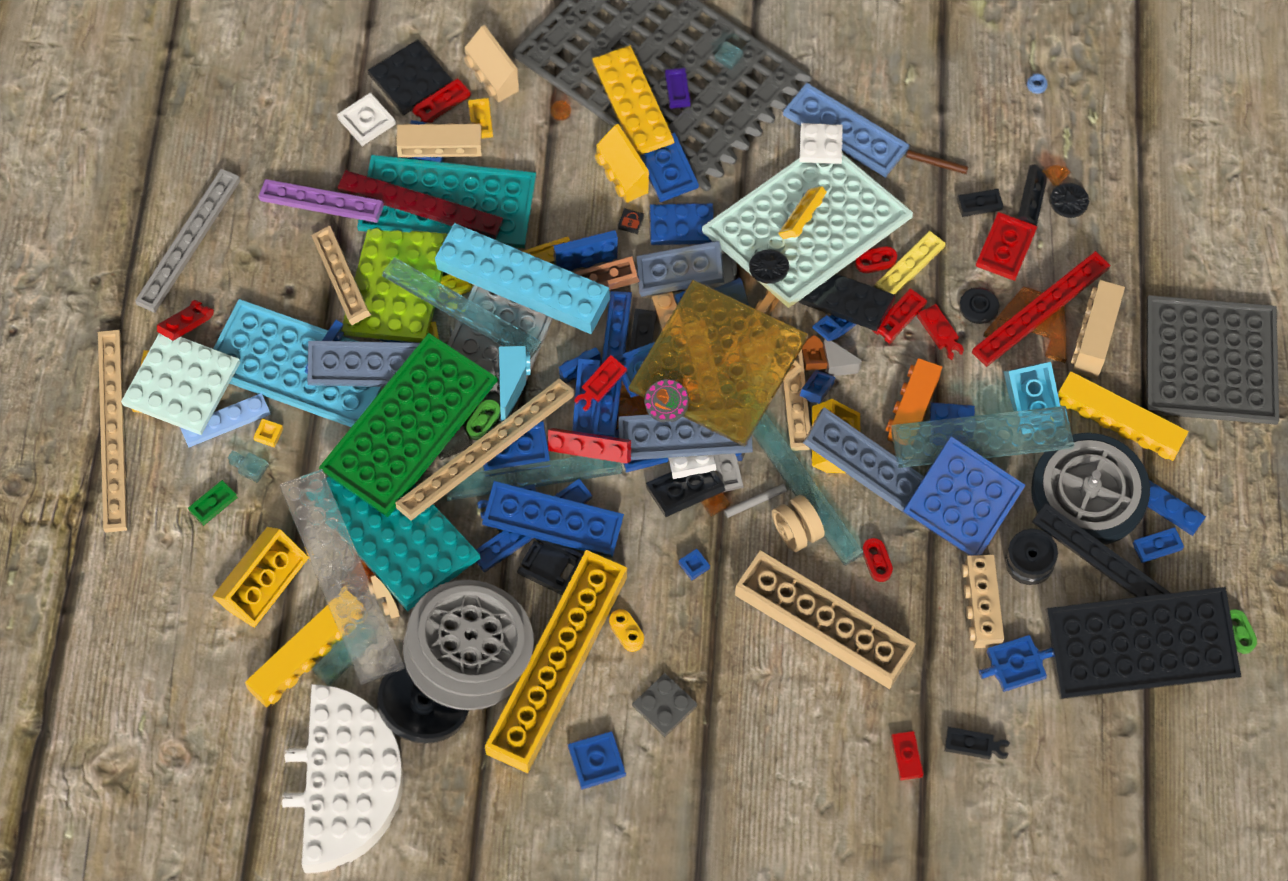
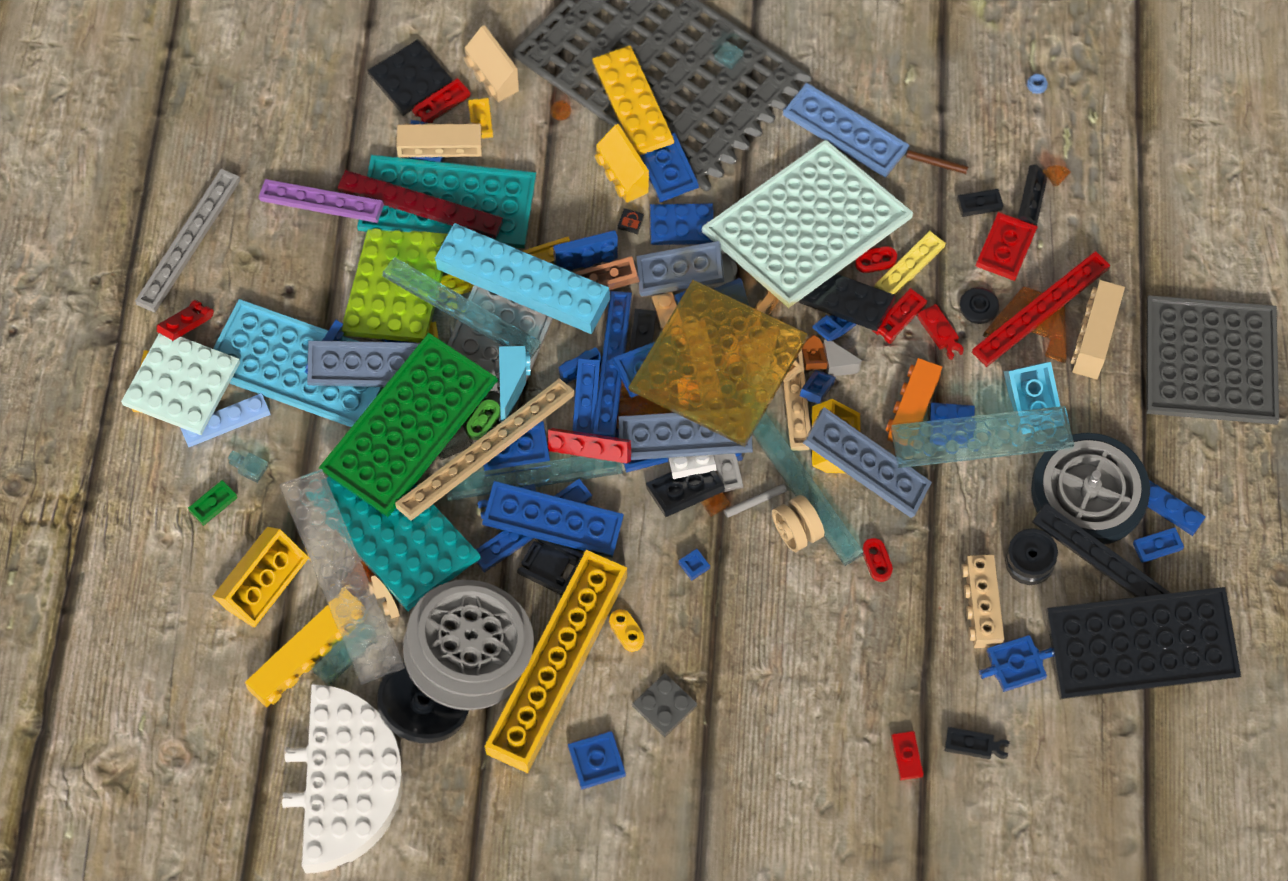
tan plate [98,330,127,533] -> none
yellow plate [254,418,283,448] -> none
tan plate [311,226,371,325] -> none
white plate [337,93,396,146] -> none
red plate [574,355,628,412] -> none
dark grey tile [644,379,689,423] -> none
dark purple tile [665,68,691,108] -> none
tan brick [735,550,916,689] -> none
black wheel [749,250,789,284] -> none
yellow plate [778,186,827,239] -> none
white plate [800,123,843,164] -> none
blue plate [902,436,1026,556] -> none
black wheel [1050,183,1089,218] -> none
yellow brick [1058,371,1189,461] -> none
bright green plate [1230,609,1257,654] -> none

